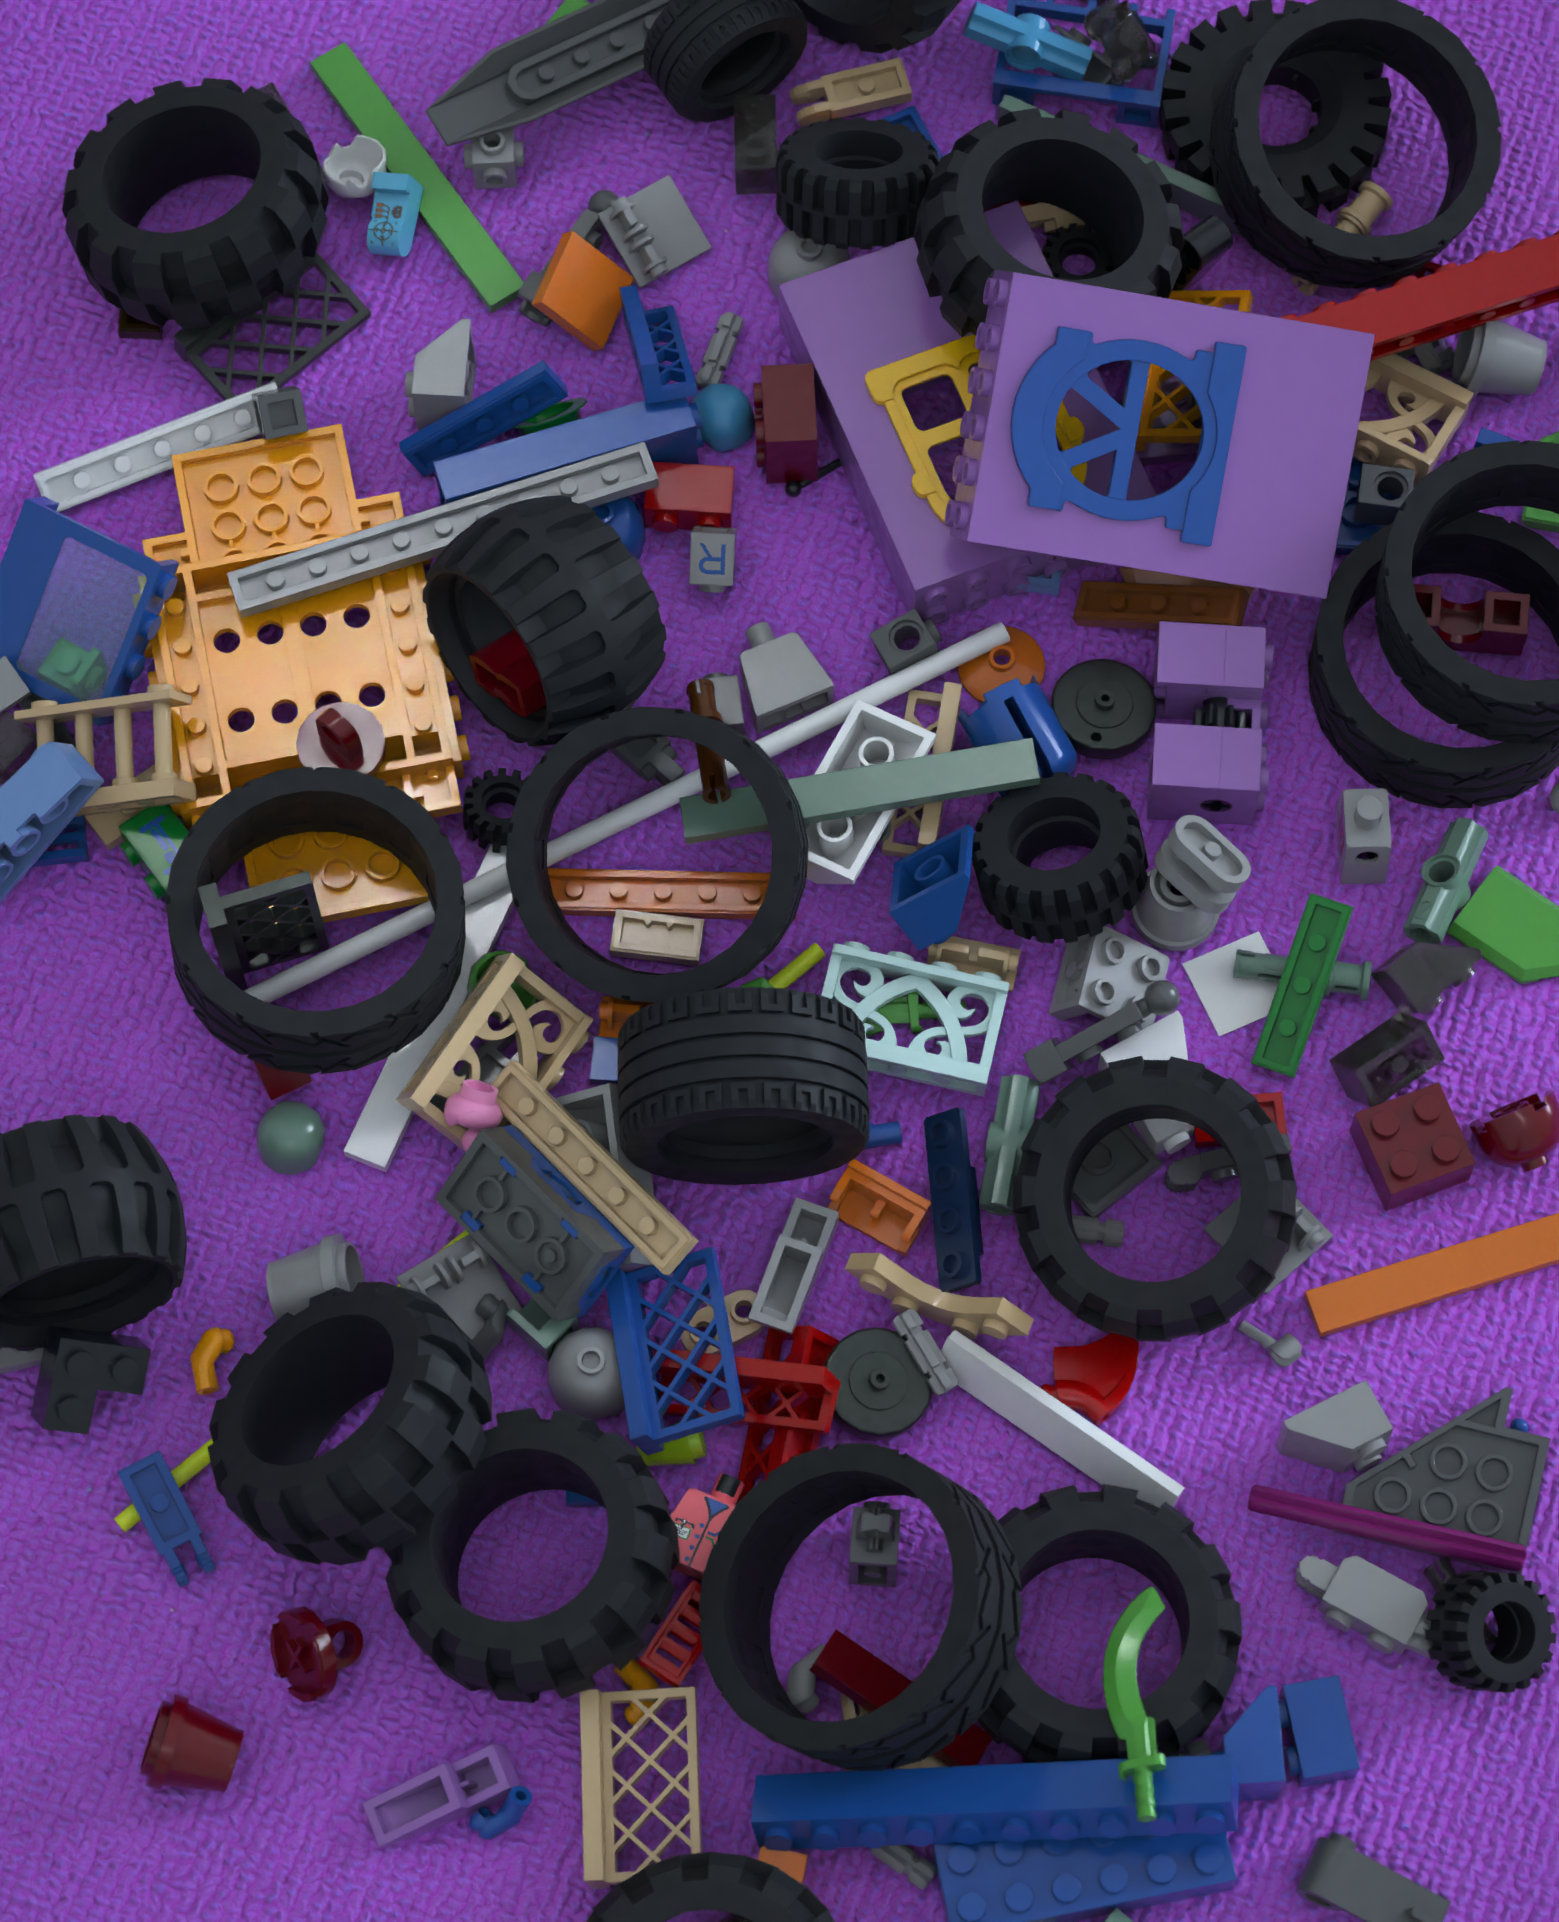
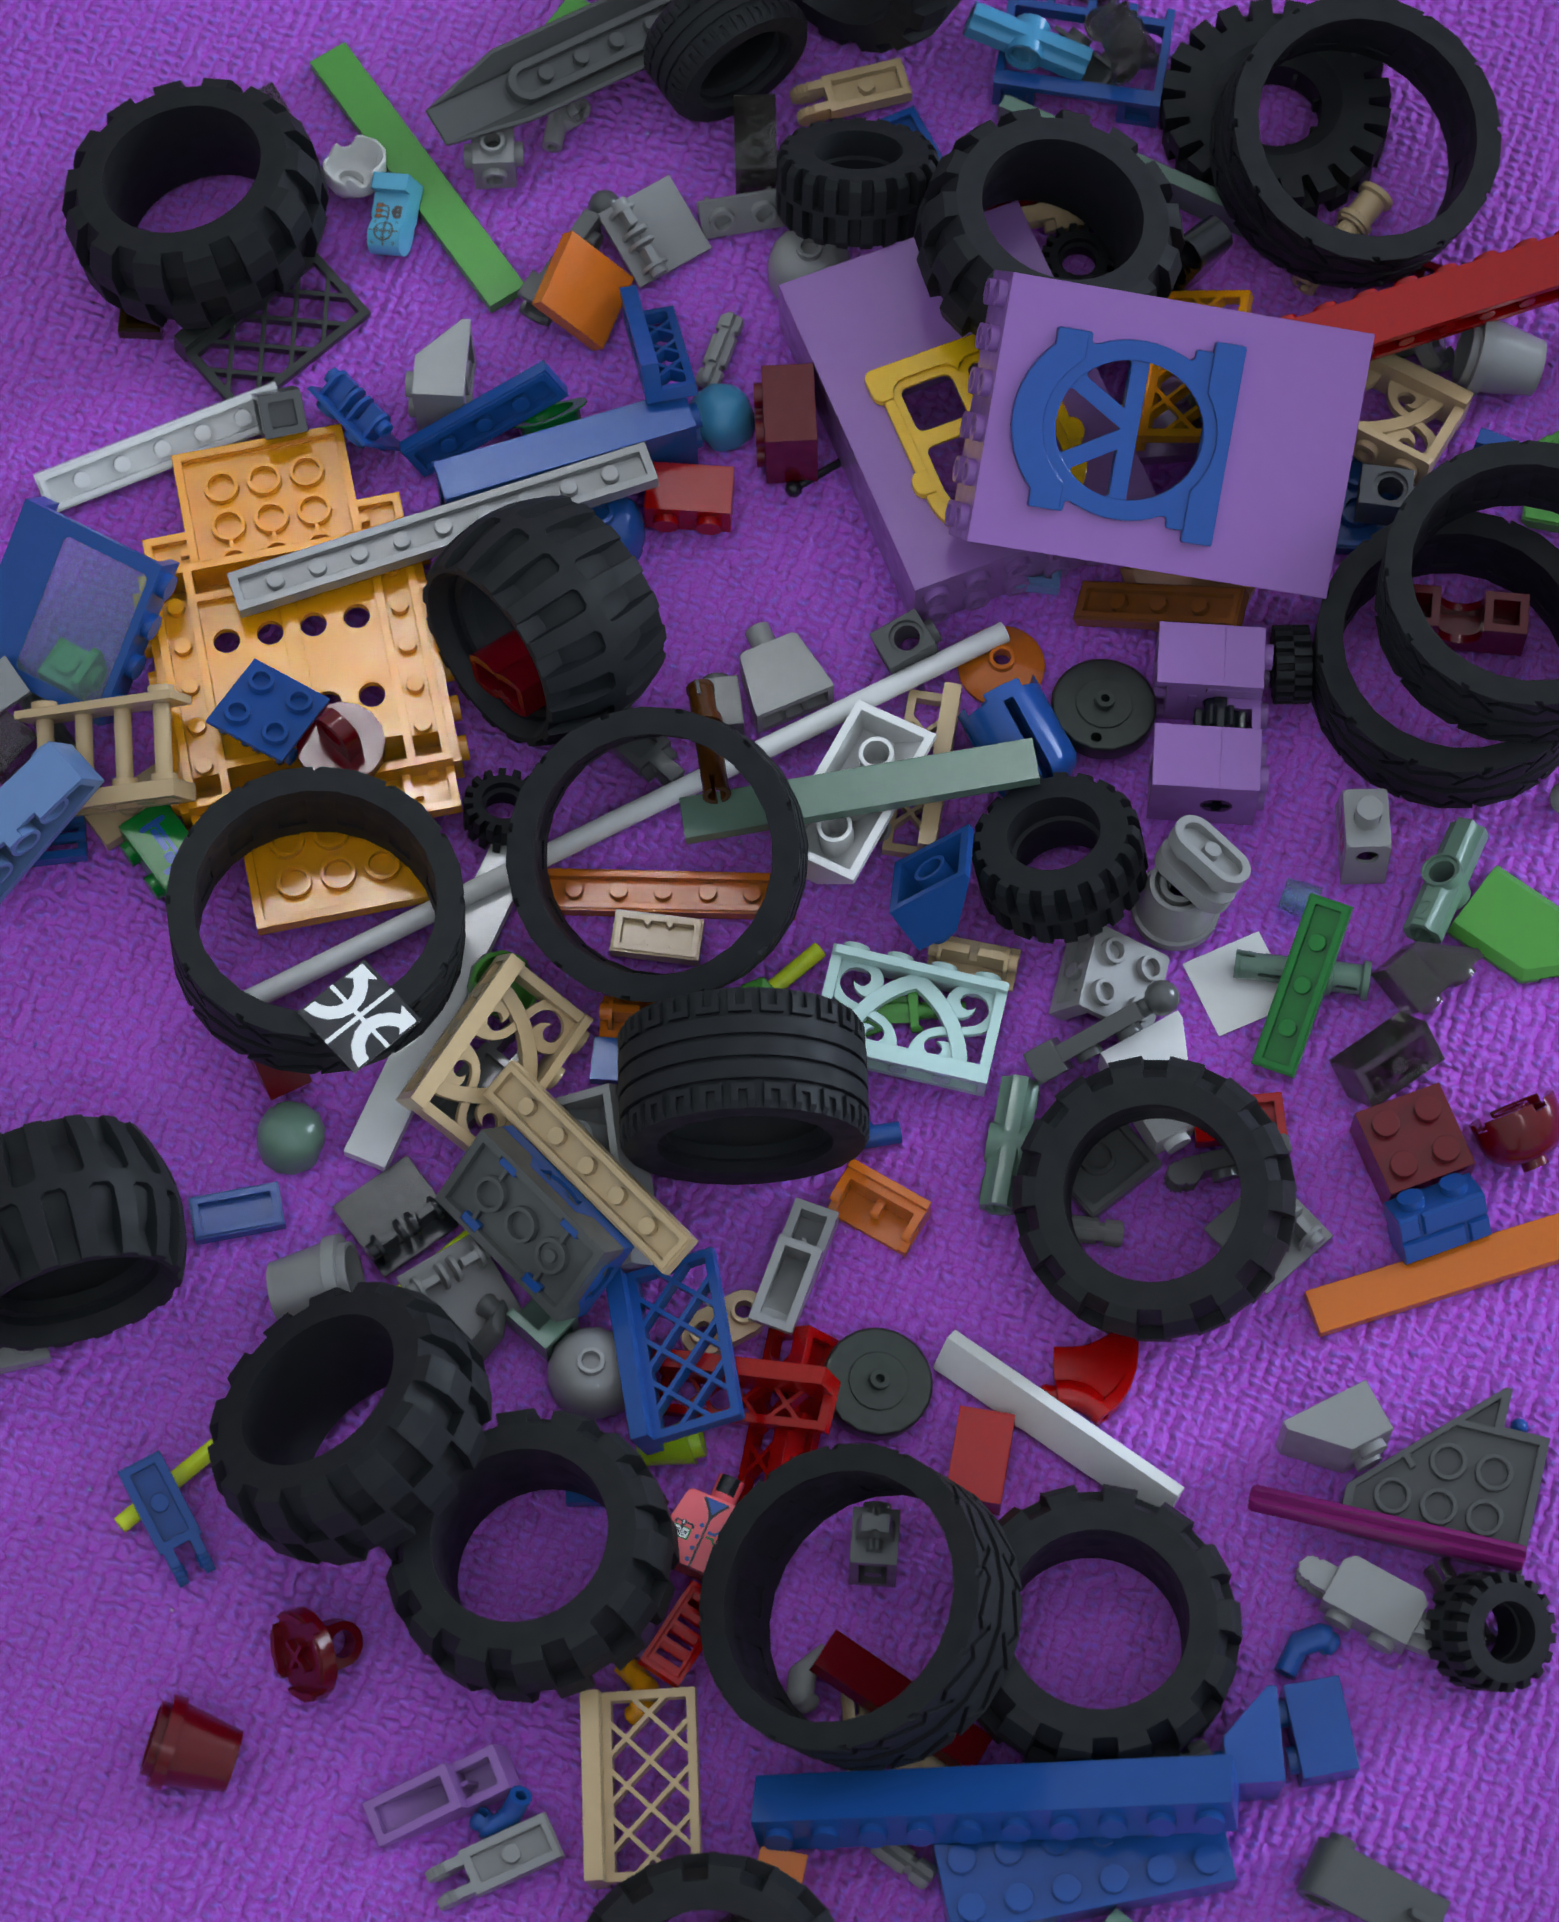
black brick [31,1325,151,1434] -> none
light orange arm [190,1326,235,1395] -> none
pearl dark grey fence [198,871,330,990] -> none
bright pink animal [444,1079,502,1152] -> none
light grey brick [689,526,737,593] -> none
tan plate [845,1253,1034,1339] -> none
light grey axle [892,1309,958,1396] -> none
dark blue bracket [924,1107,984,1293] -> none
bright green sword [1103,1586,1166,1822] -> none
light grey hand [1238,1320,1302,1367] -> none
none -> blue tile [188,1181,287,1245]
none -> blue hinge [206,659,330,766]
none -> sticker [297,959,422,1074]
none -> blue hinge [307,368,400,451]
none -> black hinge [332,1155,459,1278]
none -> light grey hinge [425,1812,565,1911]
none -> light grey arm [542,98,591,153]
none -> light grey hinge [696,186,785,239]
none -> red panel [948,1405,1015,1516]
none -> black tyre [1270,624,1313,704]
none -> blue arm [1274,1623,1340,1680]
none -> clear light blue hose [1278,878,1323,918]
none -> blue brick [1383,1173,1492,1265]

